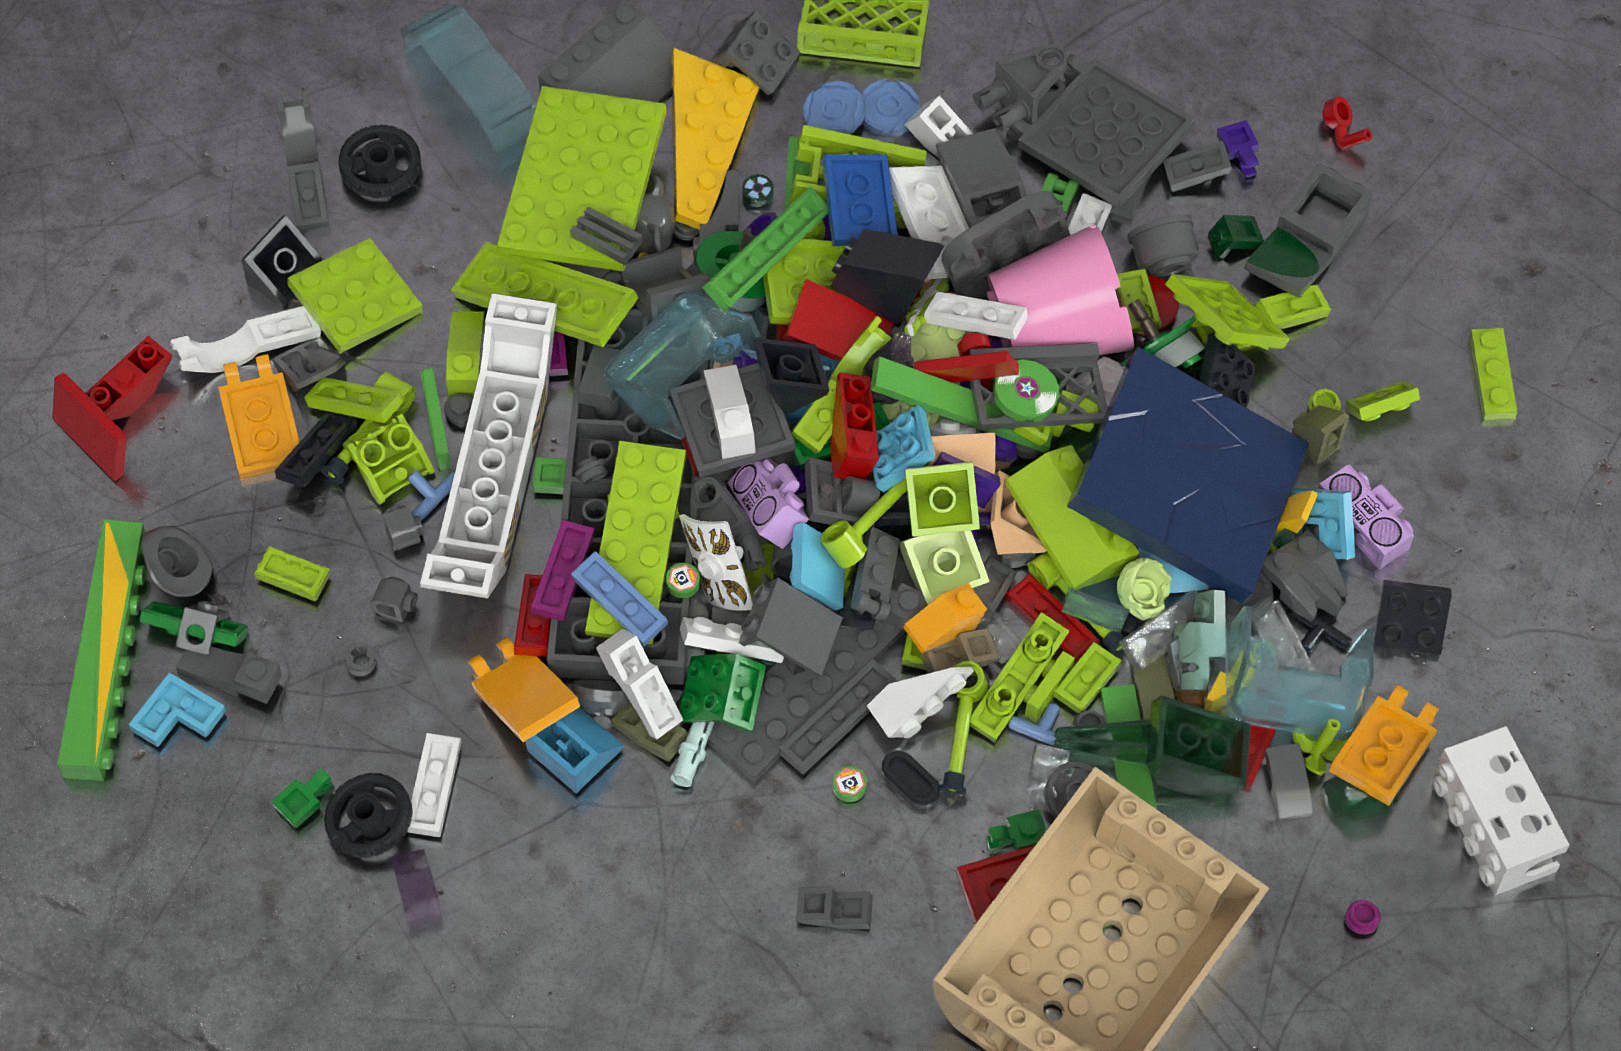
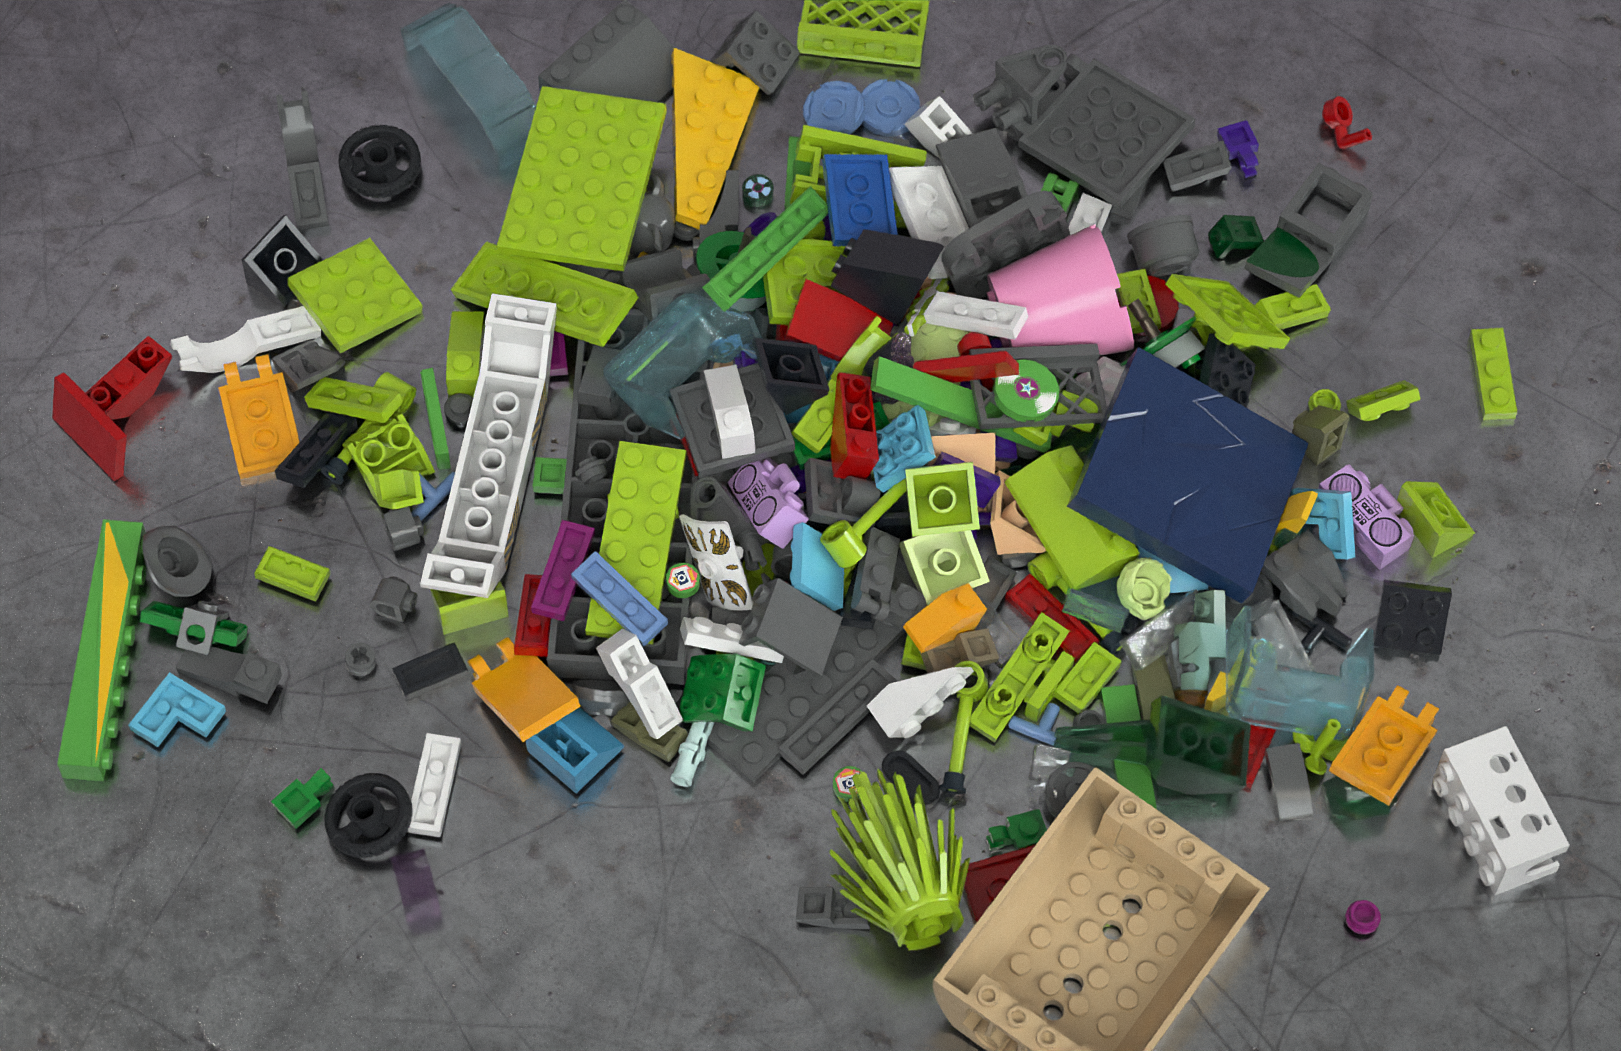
dark grey tile [570,207,643,265] -> none
none -> lime panel [373,467,424,510]
none -> black tile [392,642,469,701]
none -> lime slope [430,581,509,635]
none -> lime plant [829,769,971,951]
none -> lime slope [1397,481,1475,558]

